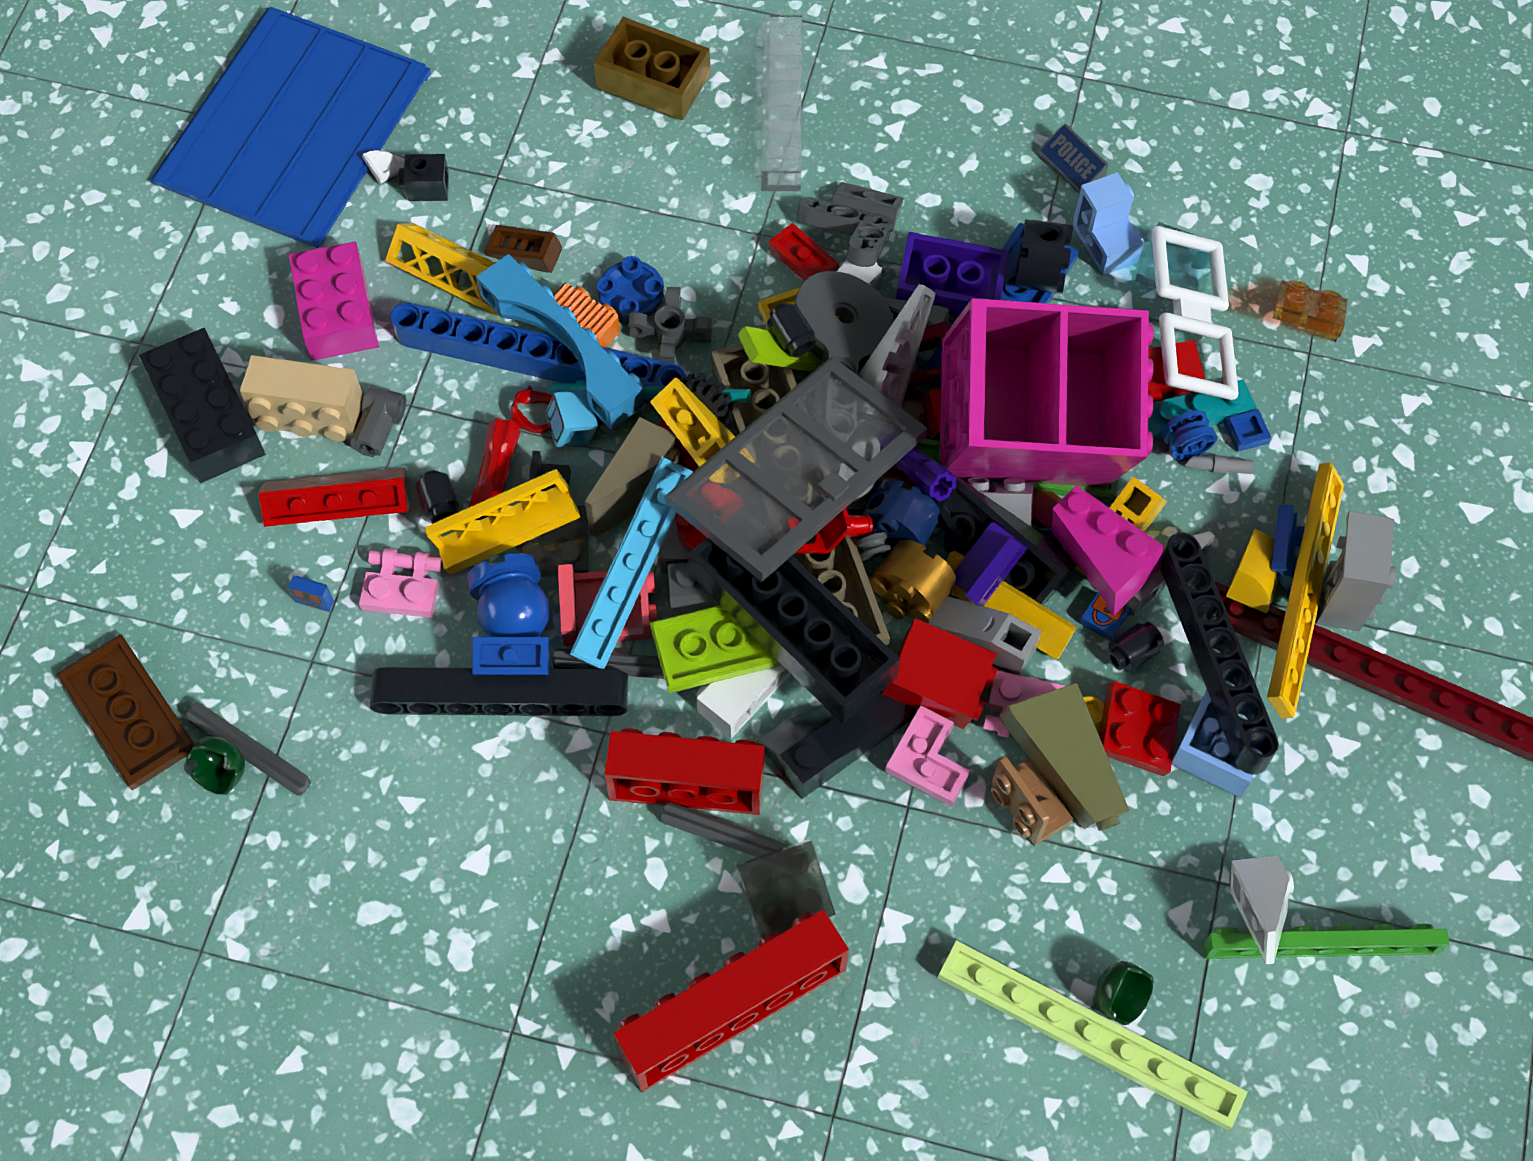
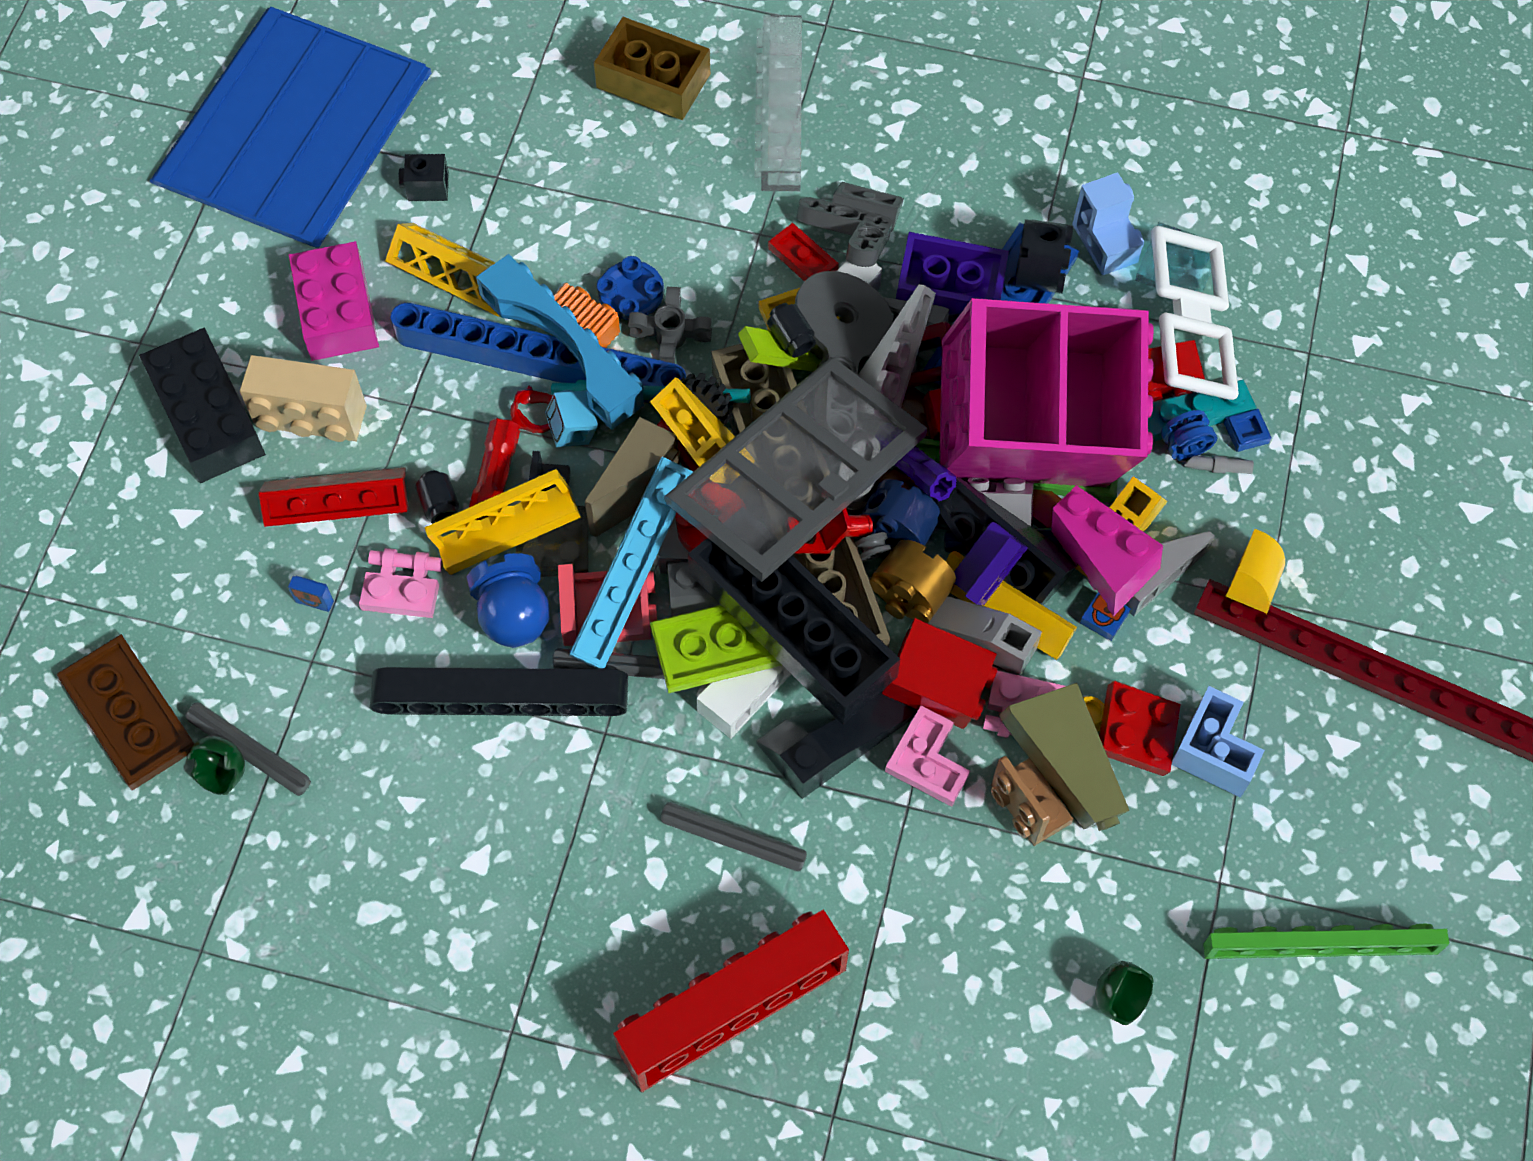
dark grey piece [350,386,407,457] -> none
white tile [362,150,405,185] -> none
blue plate [472,637,549,675] -> none
reddish brown slope [484,225,562,273] -> none
red brick [604,728,765,815] -> none
clear smoke plate [736,839,836,939] -> none
yellowish green plate [938,940,1248,1131] -> none
slope [1037,124,1108,194] -> none
black brick [1107,622,1164,673] -> none
black beam [1160,533,1279,775] -> none
white slope [1230,856,1294,964] -> none
yellow tile [1267,462,1344,719] -> none
blue plate [1271,504,1305,594] -> none
clear orange plate [1272,280,1348,342] -> none
light grey wedge [1316,511,1396,632] -> none

